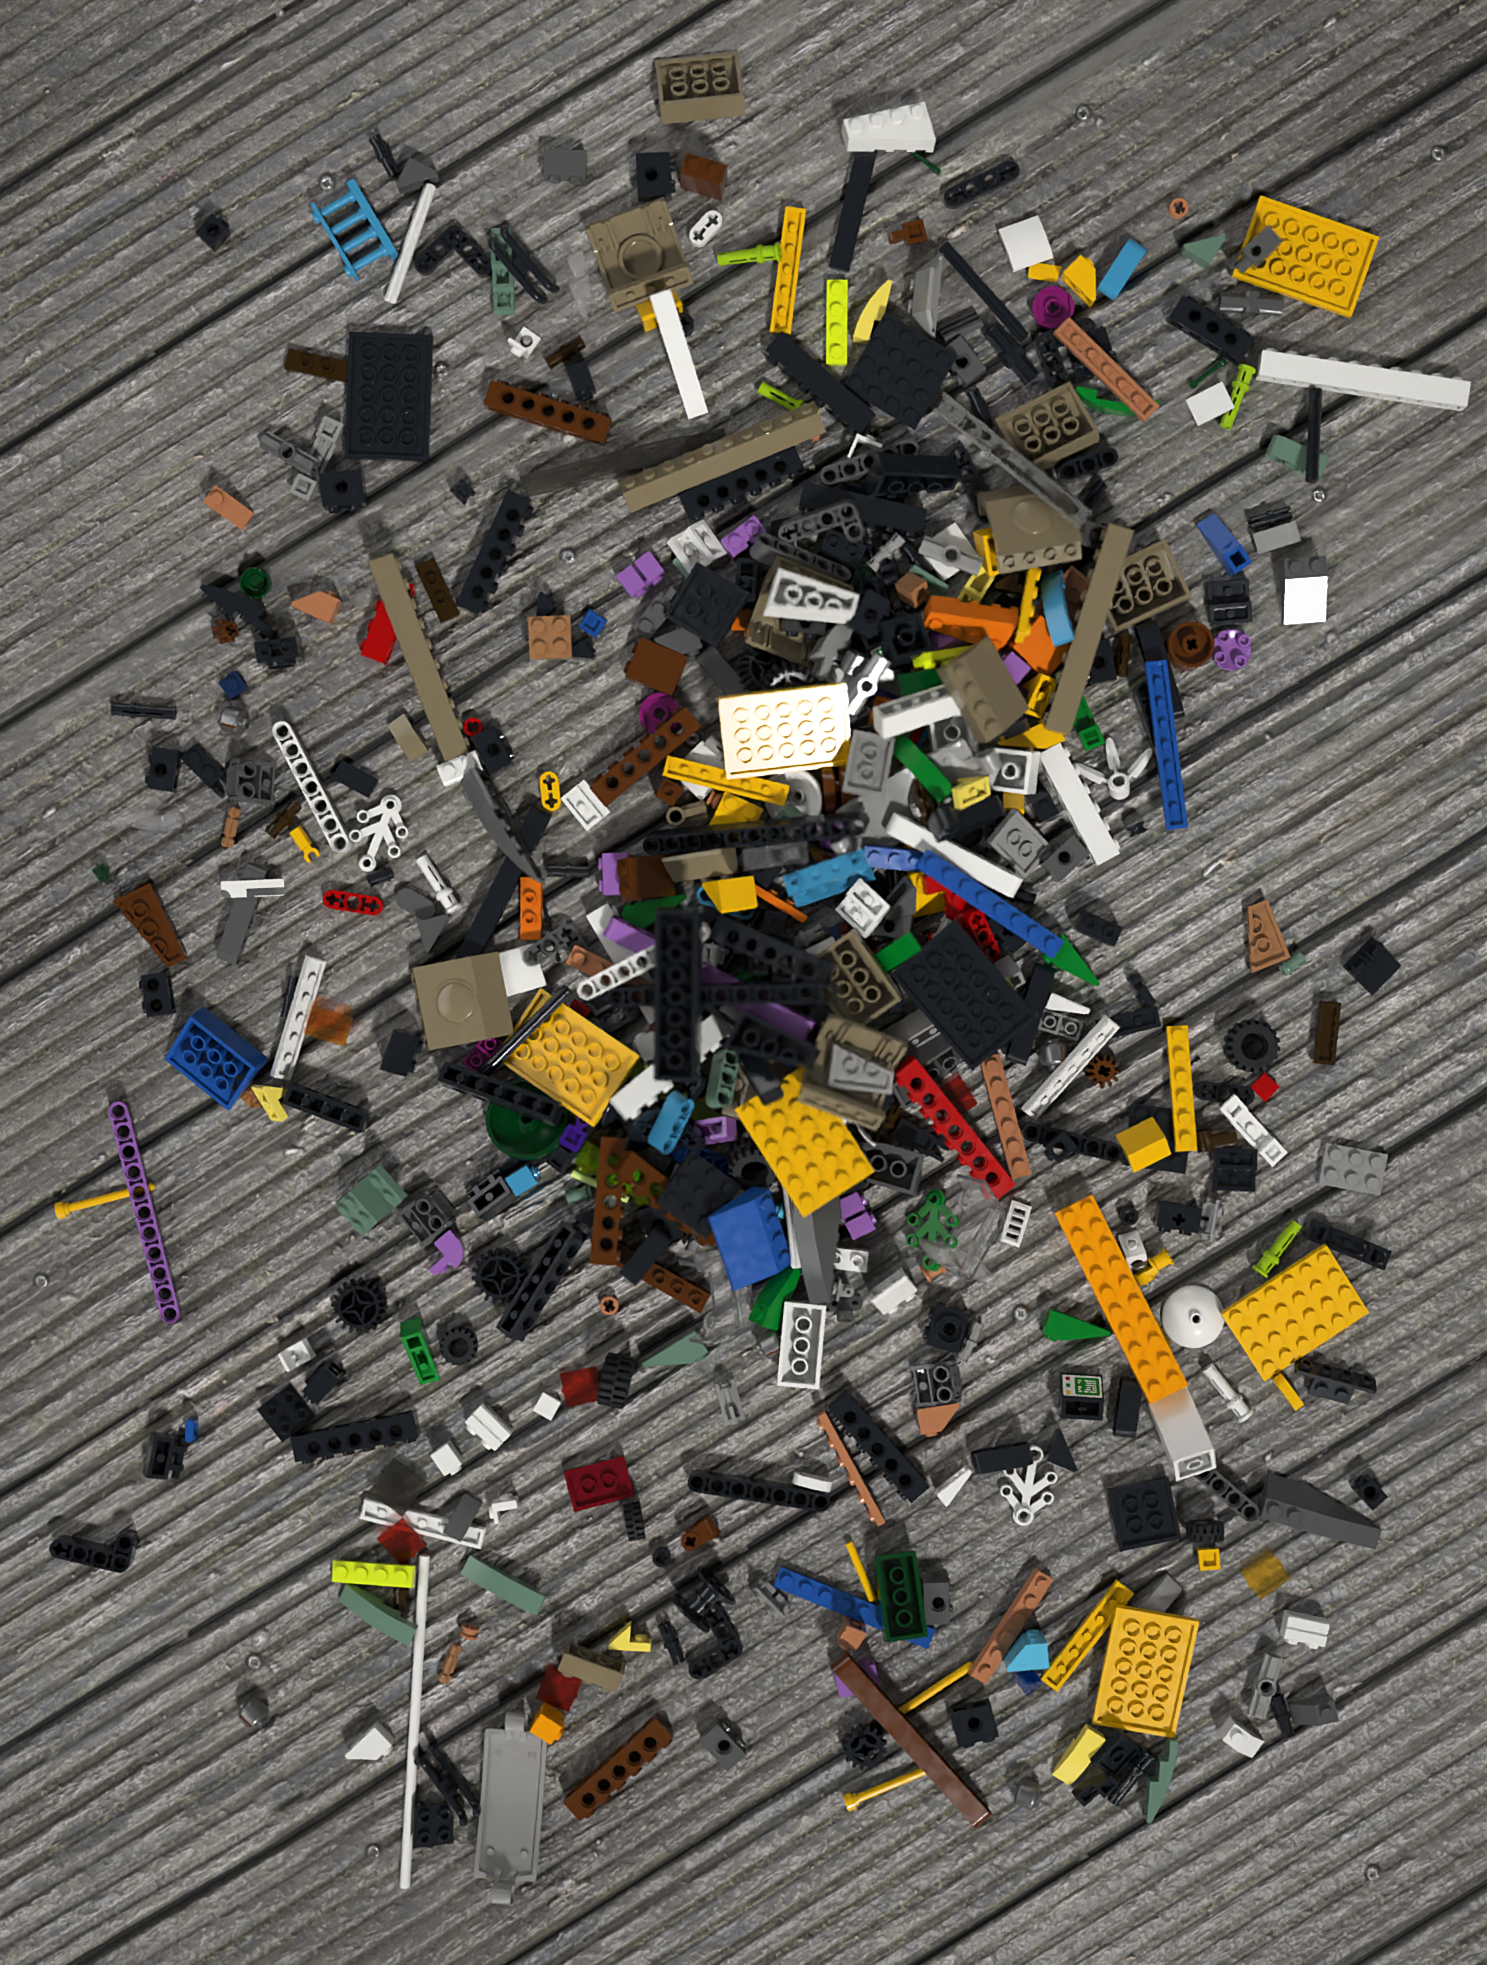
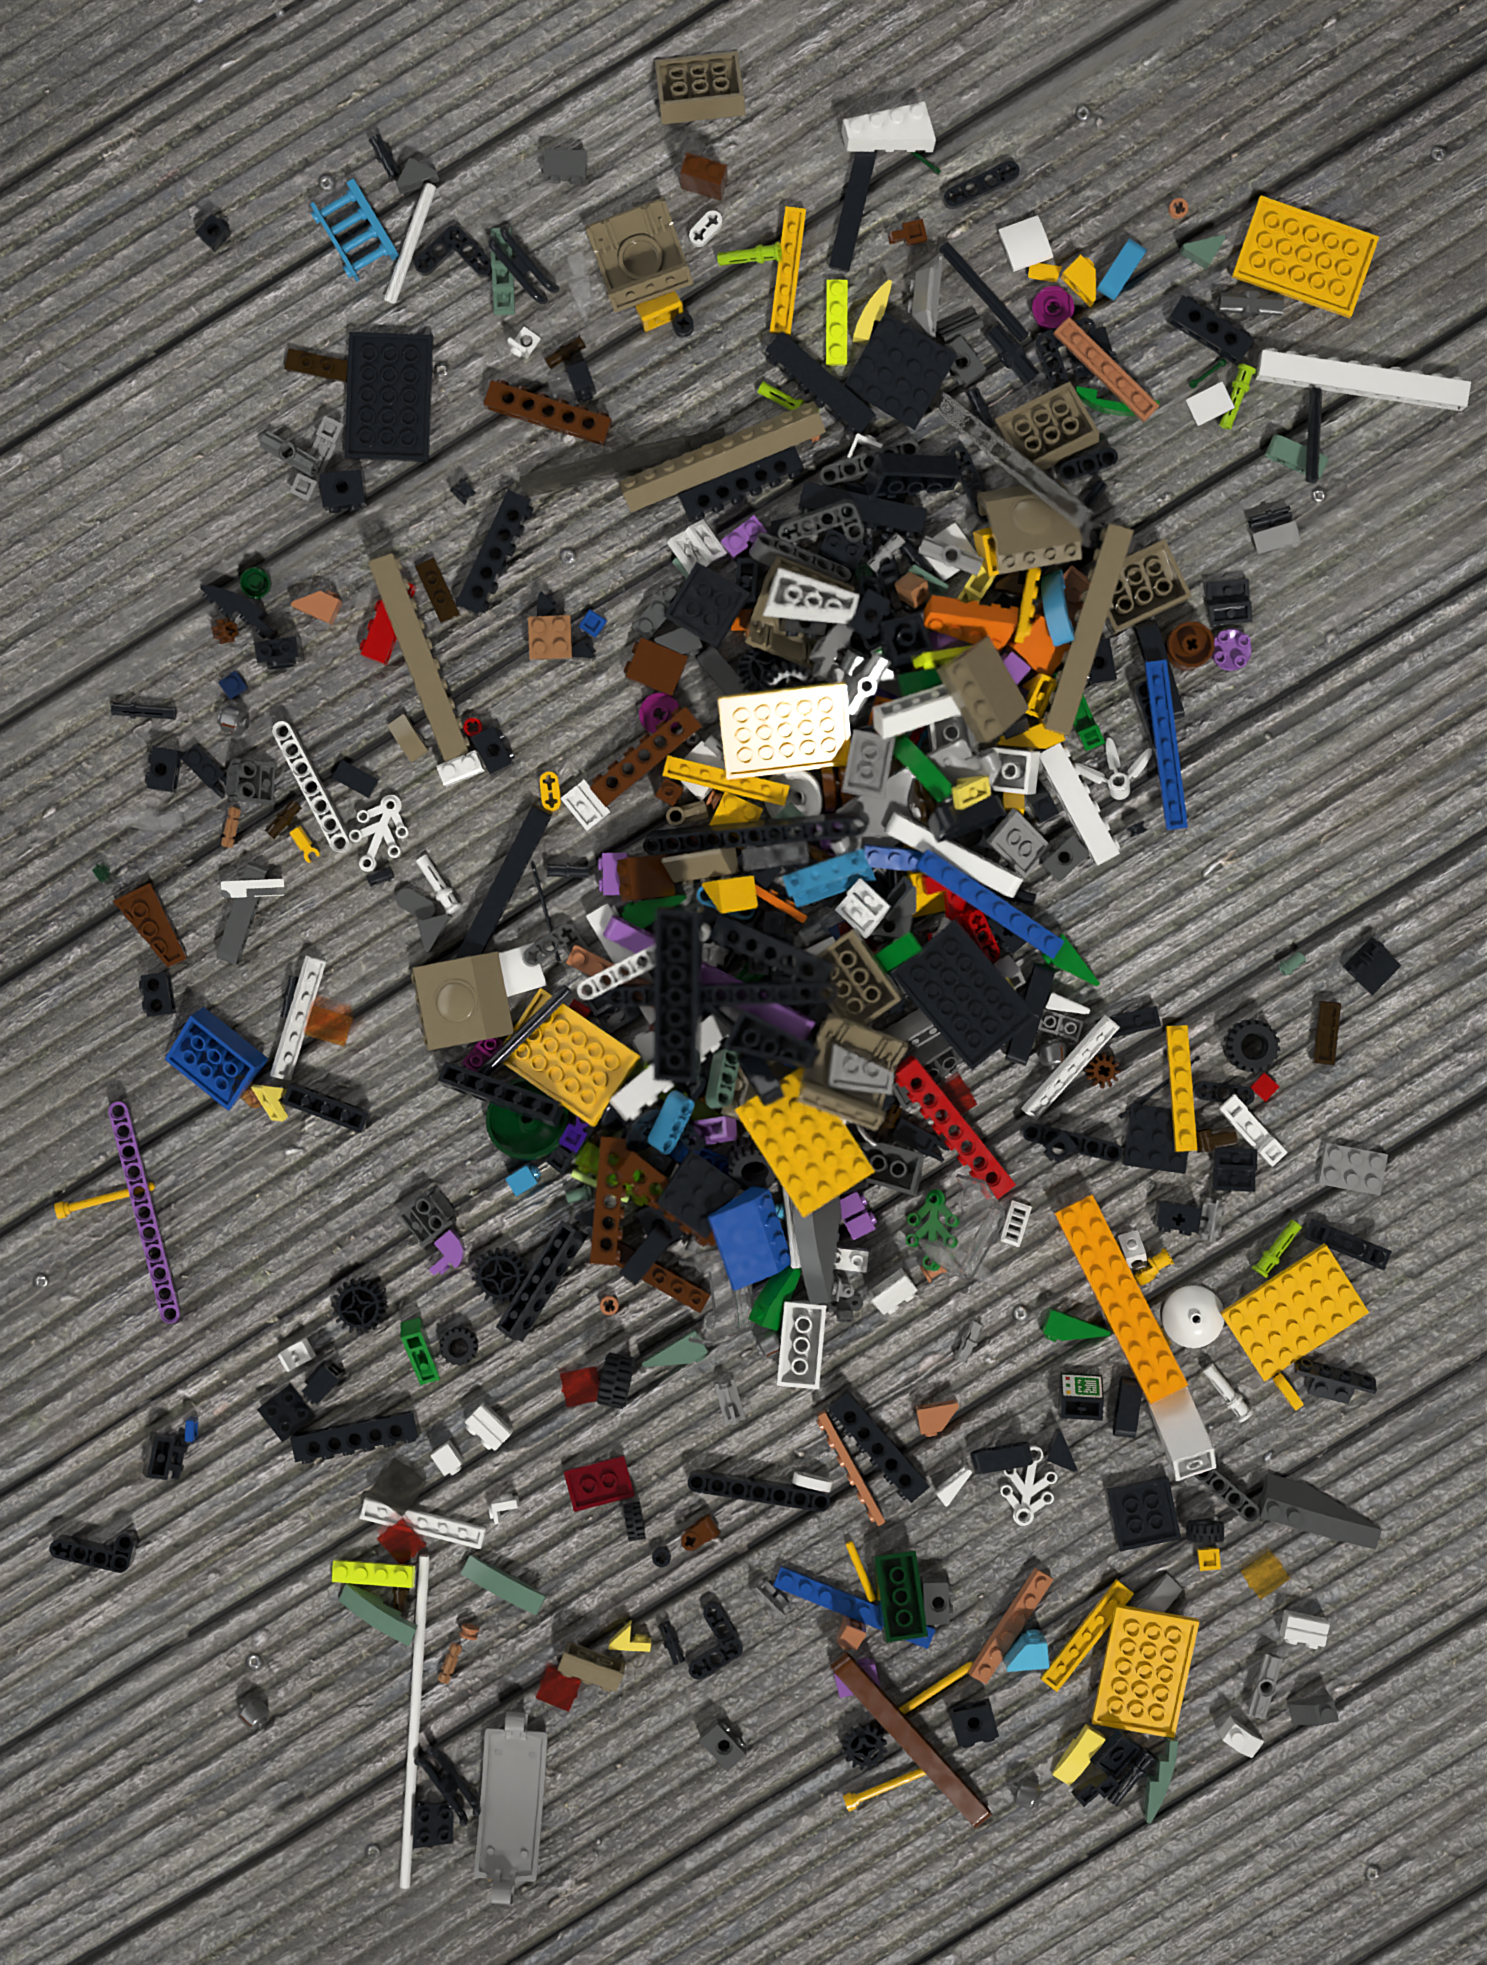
nougat slope [203,485,254,531] -> none
red beam [323,890,384,915] -> none
sand green bracket [335,1164,408,1236] -> none
white slope [345,1721,395,1760] -> none
black slope [379,1028,424,1077] -> none
dark grey slope [443,1493,483,1542] -> none
dark grey wedge [461,766,544,883] -> none
black brick [466,1167,520,1222] -> none
orange plate [520,877,543,940] -> none
light orange brick [530,1701,566,1745] -> none
white tile [533,1391,562,1421] -> none
reddish brown brick [563,1713,673,1821] -> none
medium lavender piece [616,551,665,599] -> none
black brick [636,152,676,202] -> none
white tile [649,289,708,419] -> none
black piece [671,1566,736,1633] -> none
dark grey slope [910,1359,962,1407] -> none
black brick [922,1302,970,1354] -> none
nougat plate [980,1053,1032,1179] -> none
clear blue slope [1012,1670,1043,1696] -> none
black brick [1073,910,1123,947] -> none
dark brown pin [1114,634,1132,677] -> none
yellow slope [1115,1117,1171,1173] -> none
black bush [1118,1206,1139,1226] -> none
black plate [1126,973,1157,1007] -> none
blue slope [1196,513,1252,577] -> none
dark grey torso [1234,225,1282,274] -> none
medium nougat wing [1246,899,1291,973] -> none
black pin [1271,1693,1295,1739] -> none
slope [1278,555,1327,625] -> none
black brick [1351,1474,1388,1511] -> none

